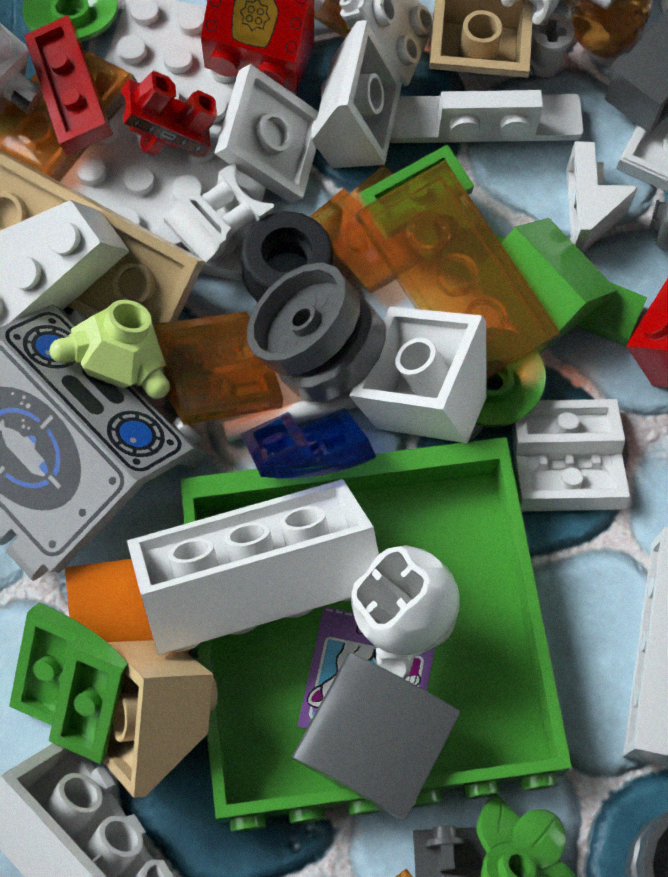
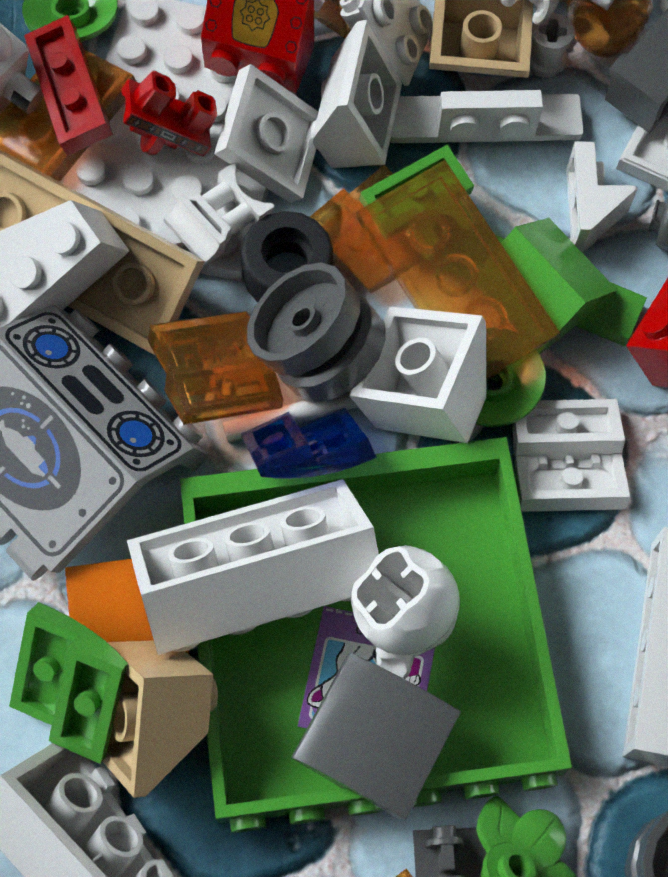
yellowish green rock [50,300,170,399] -> none

